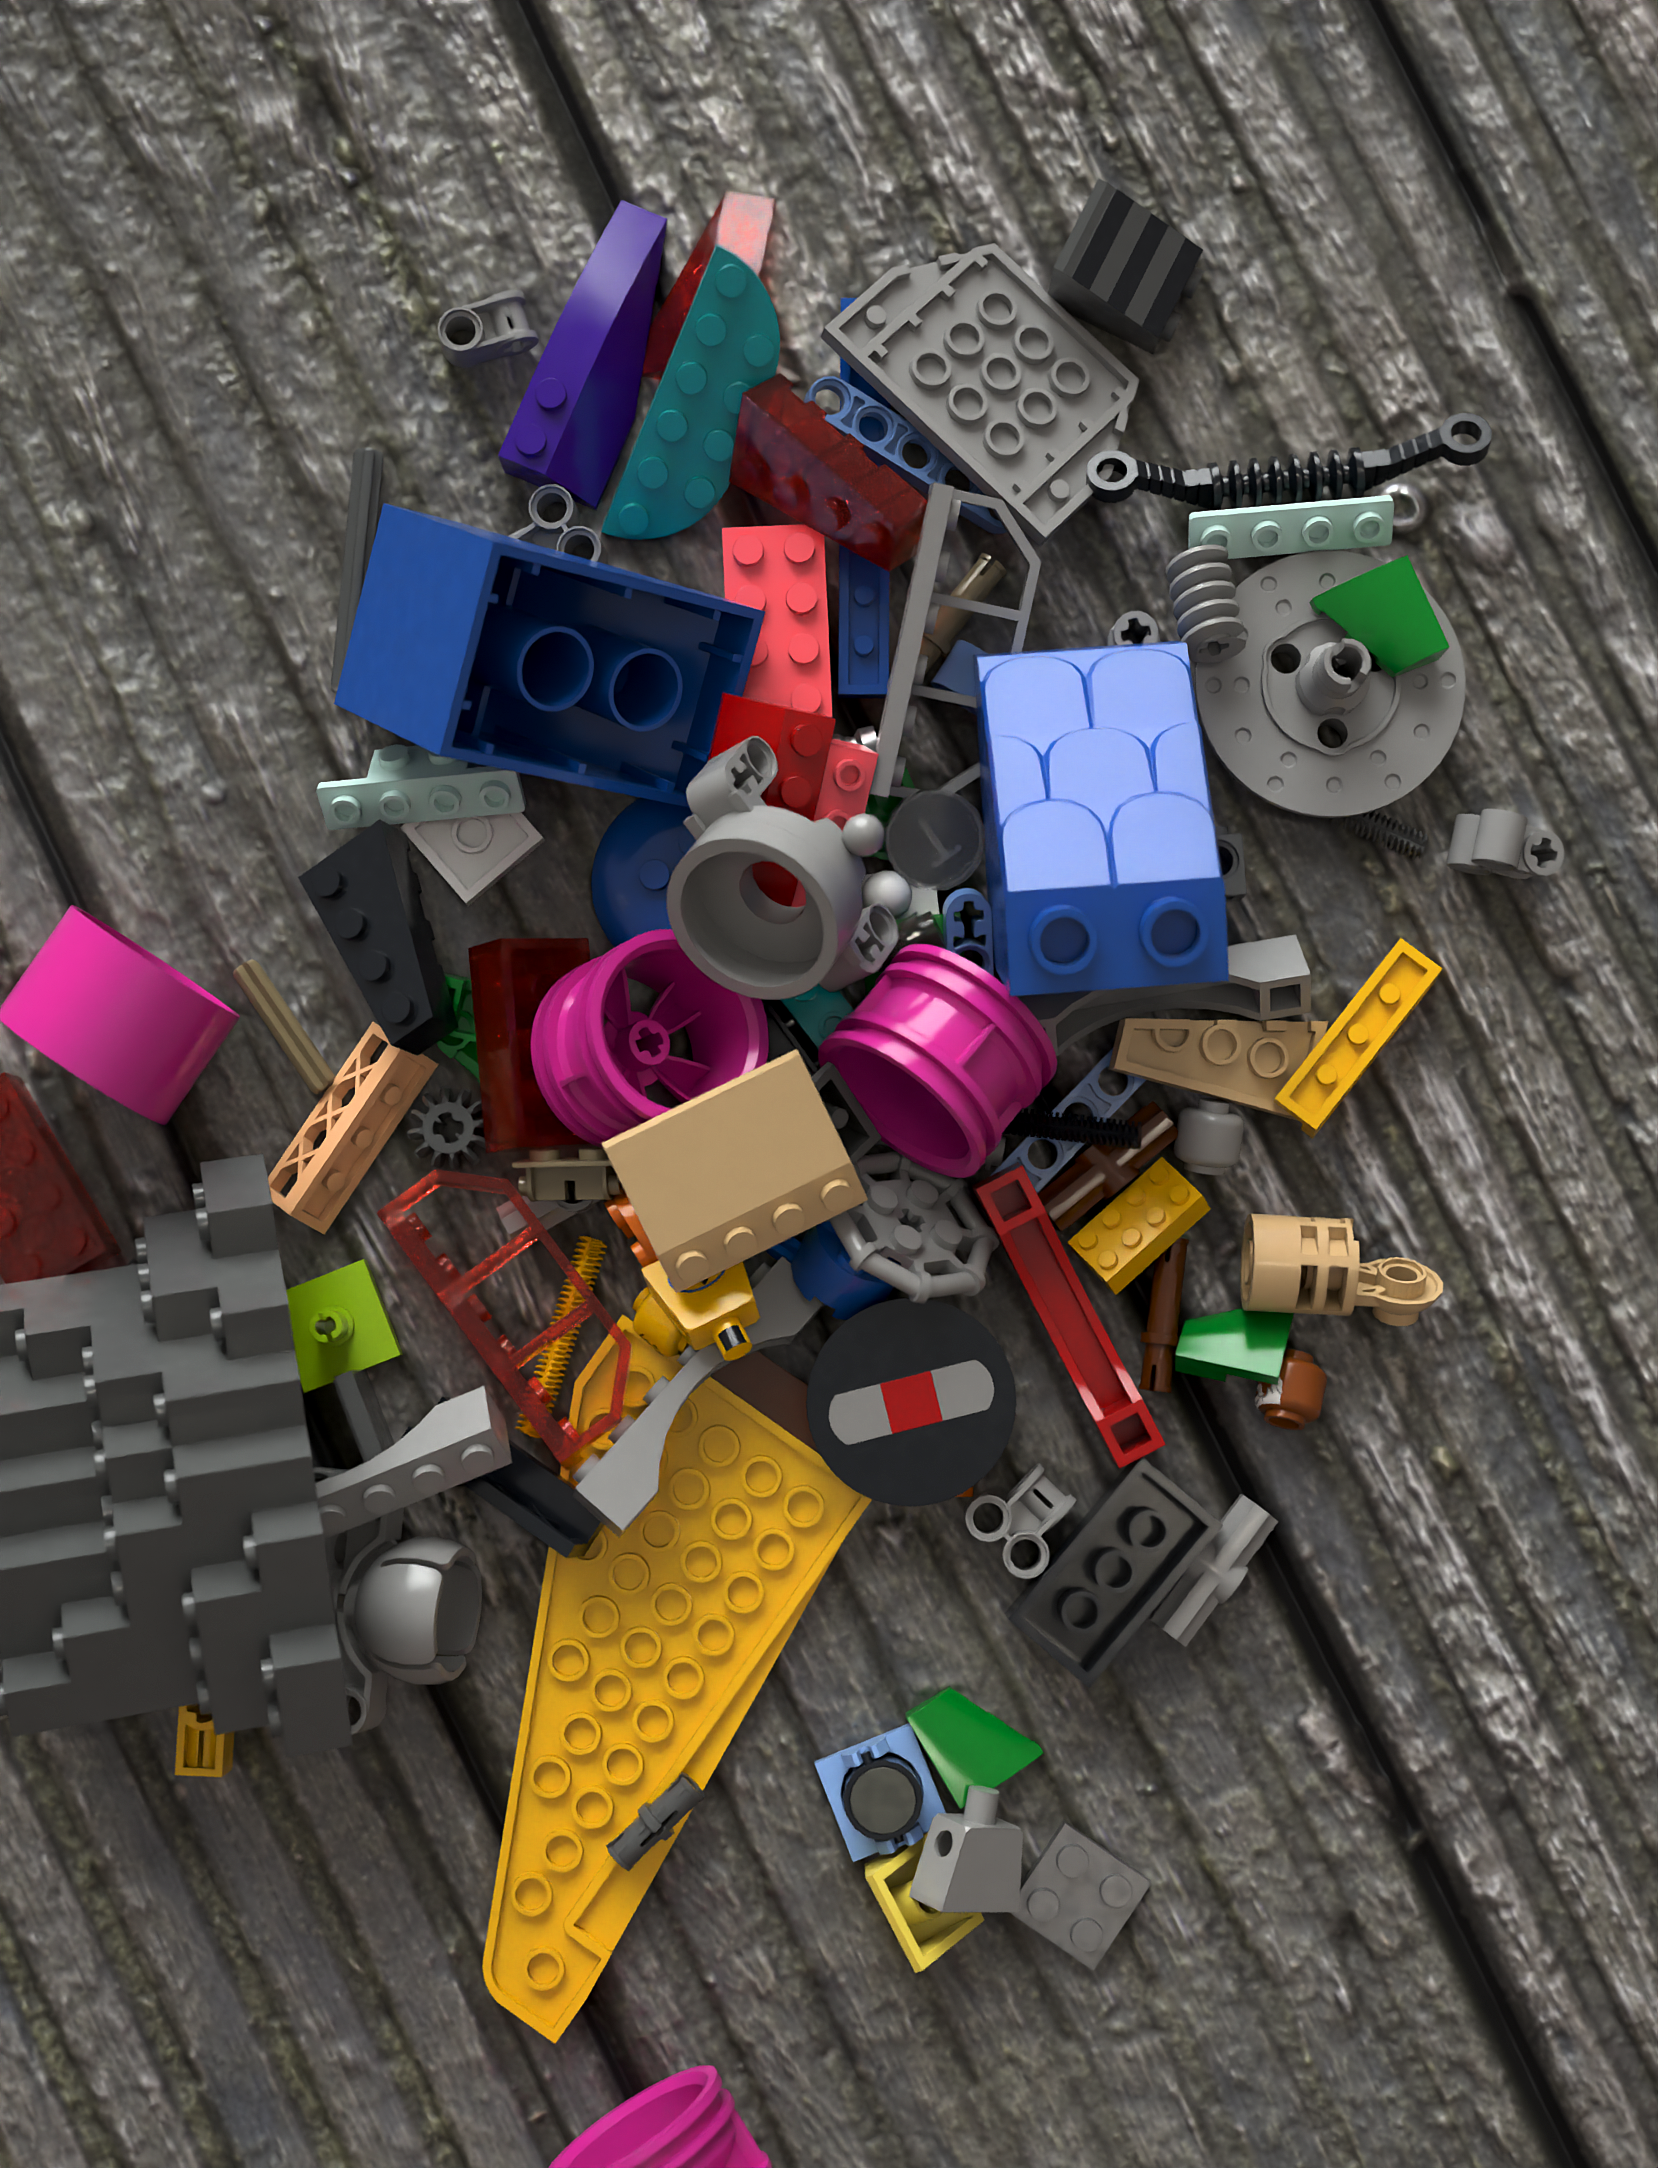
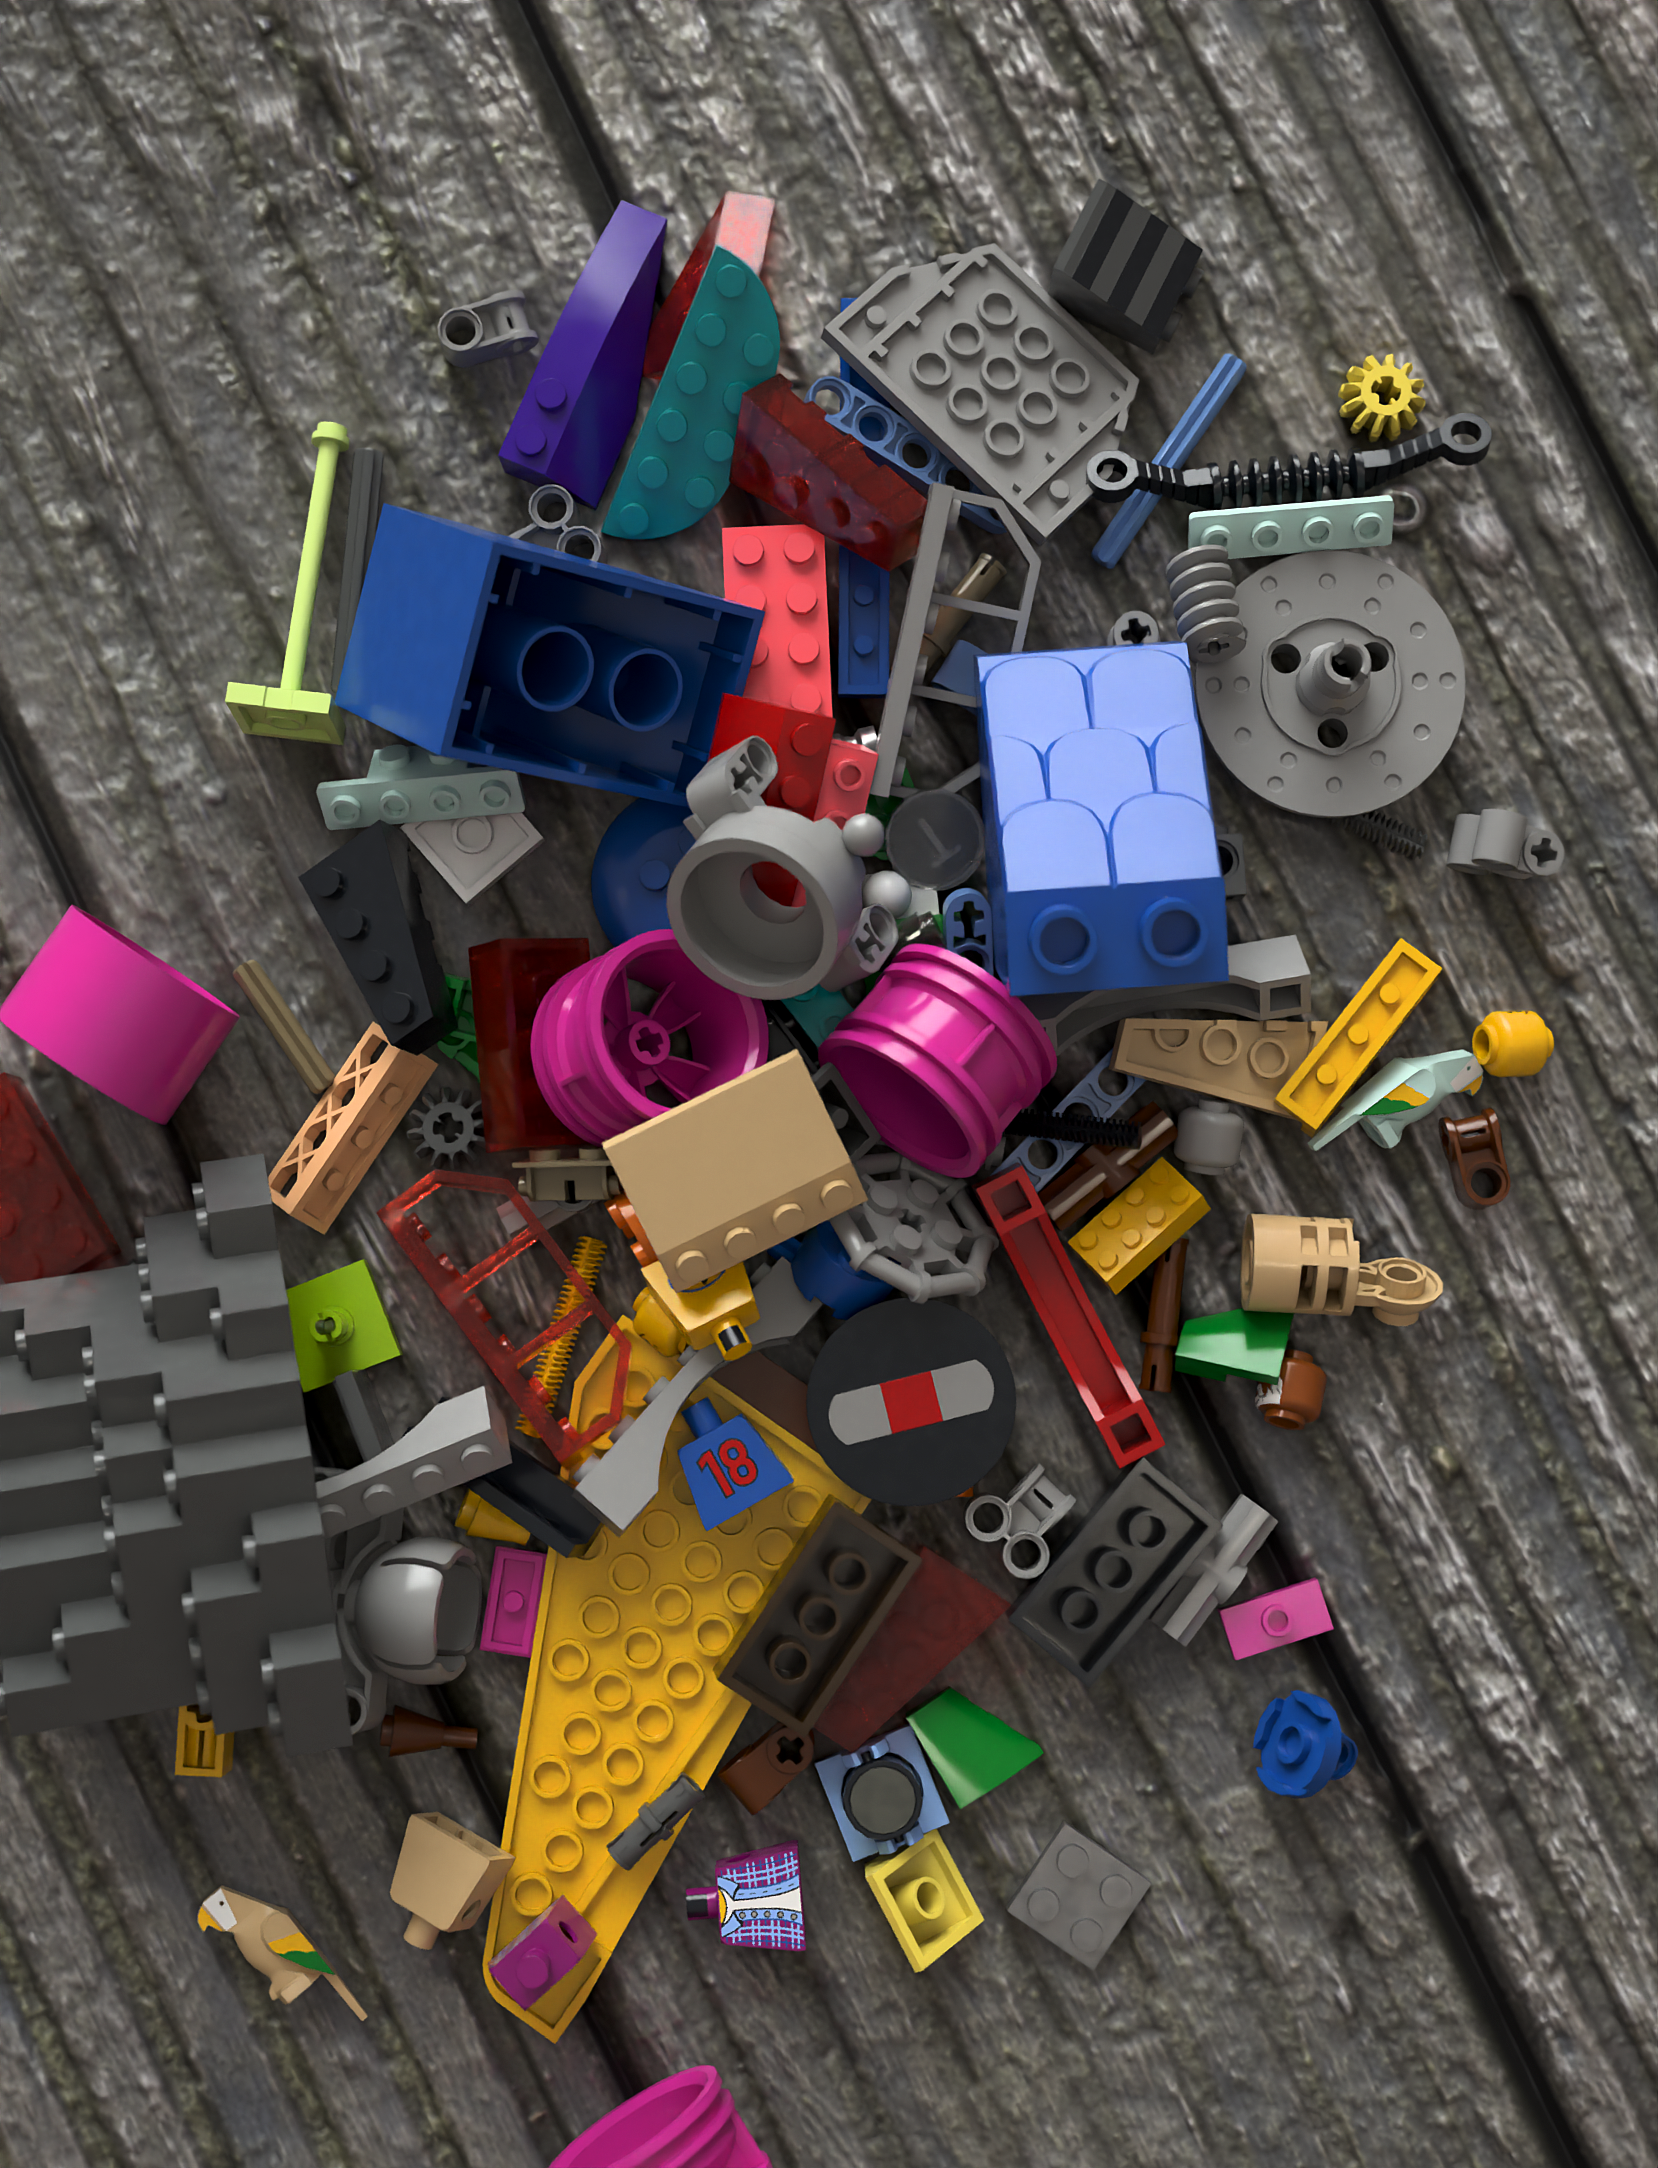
light grey torso [909,1785,1023,1912] -> none
green slope [1309,555,1450,678] -> none
none -> tan animal [197,1885,368,2021]
none -> yellowish green tile [225,422,350,745]
none -> reddish brown cone [379,1705,478,1757]
none -> tan torso [390,1812,516,1950]
none -> yellow cone [455,1488,531,1546]
none -> dark pink plate [479,1545,547,1658]
none -> magenta torso [488,1894,598,2011]
none -> blue torso [677,1397,794,1531]
none -> torso [686,1840,806,1951]
none -> dark brown brick [713,1494,923,1738]
none -> reddish brown piece [717,1721,815,1815]
none -> clear red wedge [813,1542,1012,1753]
none -> medium blue axle [1091,353,1247,569]
none -> dark pink plate [1217,1578,1334,1661]
none -> blue tile [1254,1690,1358,1799]
none -> light aqua animal [1307,1049,1483,1151]
none -> light yellow gear [1338,353,1425,442]
none -> reddish brown piece [1439,1107,1511,1210]
none -> yellow head [1472,1010,1554,1077]

